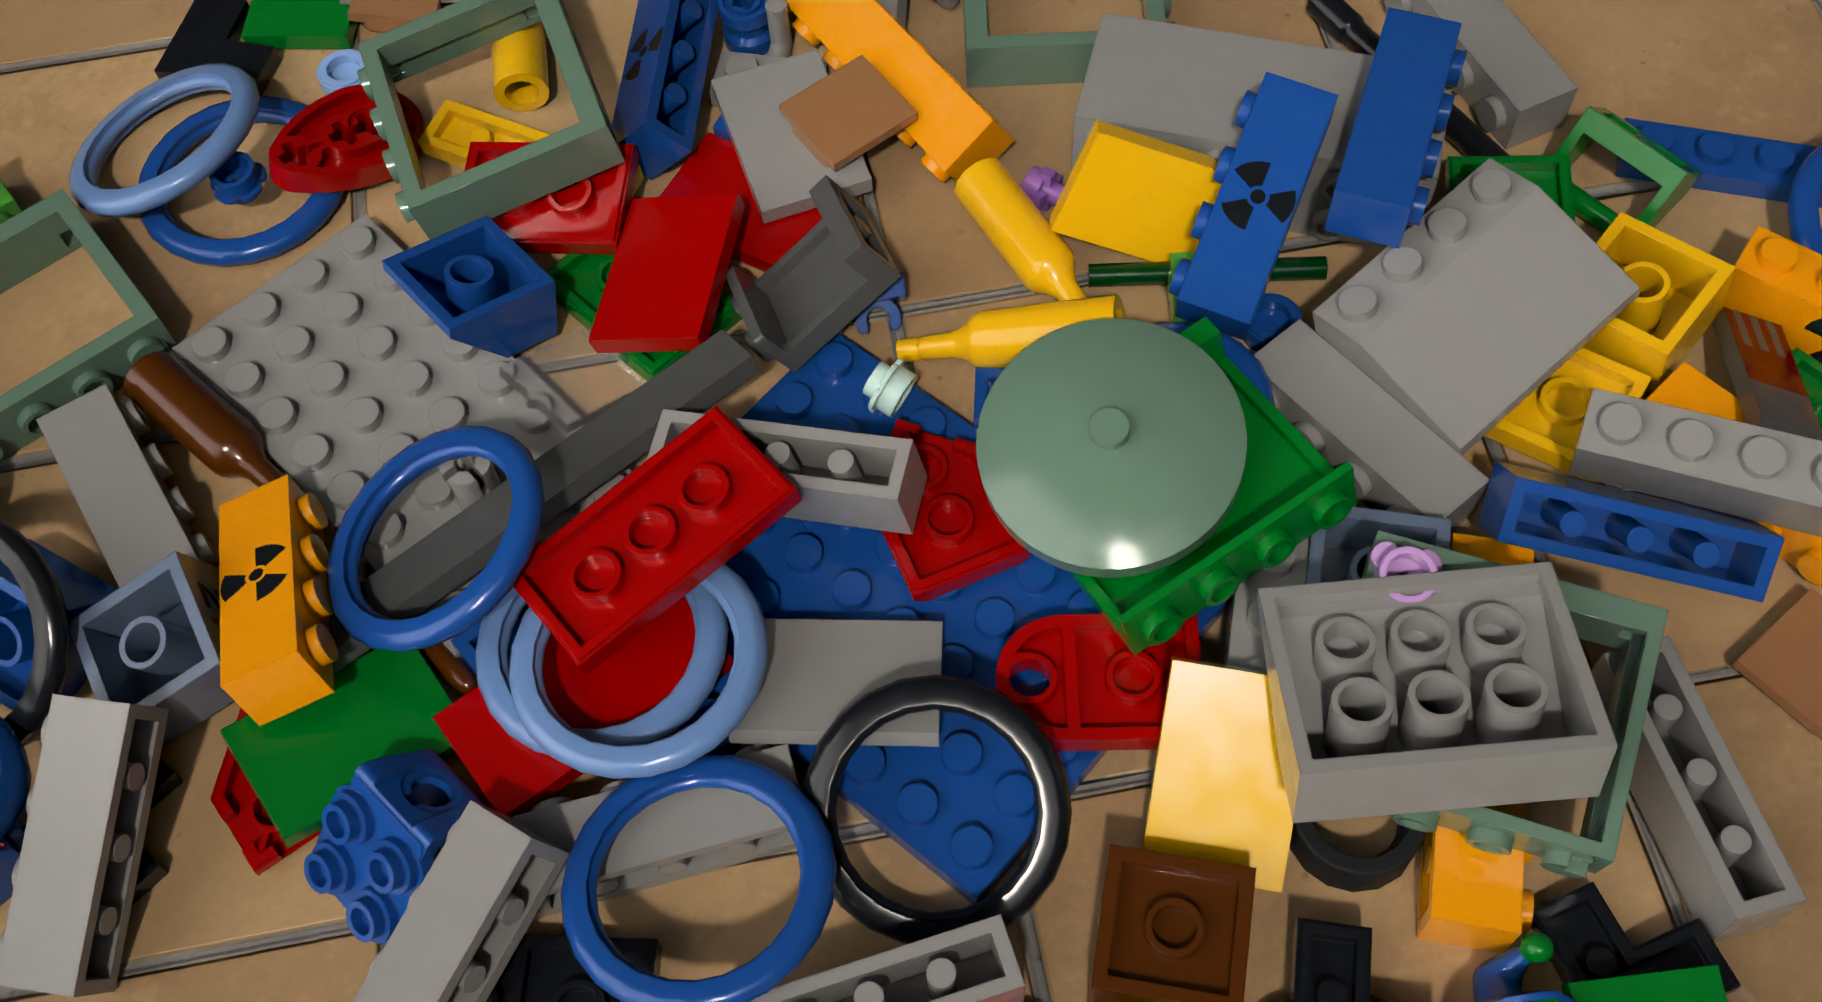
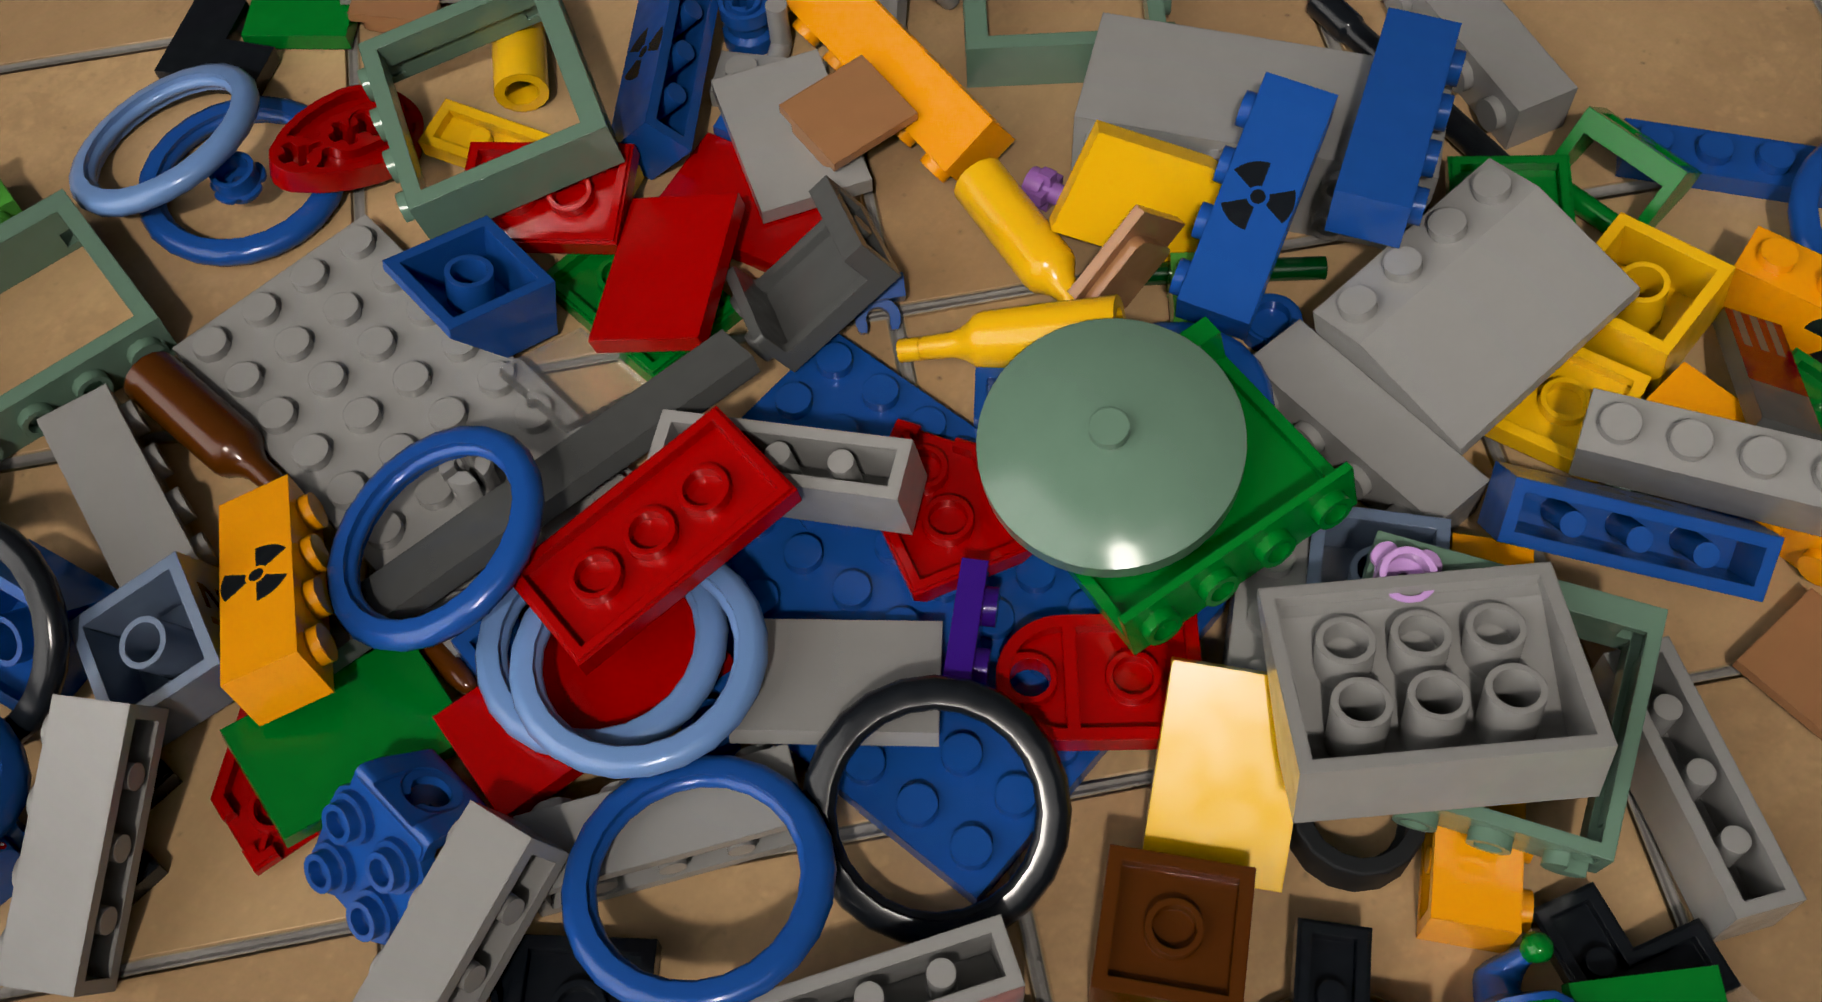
light blue tile [316,49,364,95] -> none
light aqua plate [862,358,918,418] -> none
none -> dark purple plate [943,558,1000,686]
none -> medium nougat piece [1067,204,1185,309]

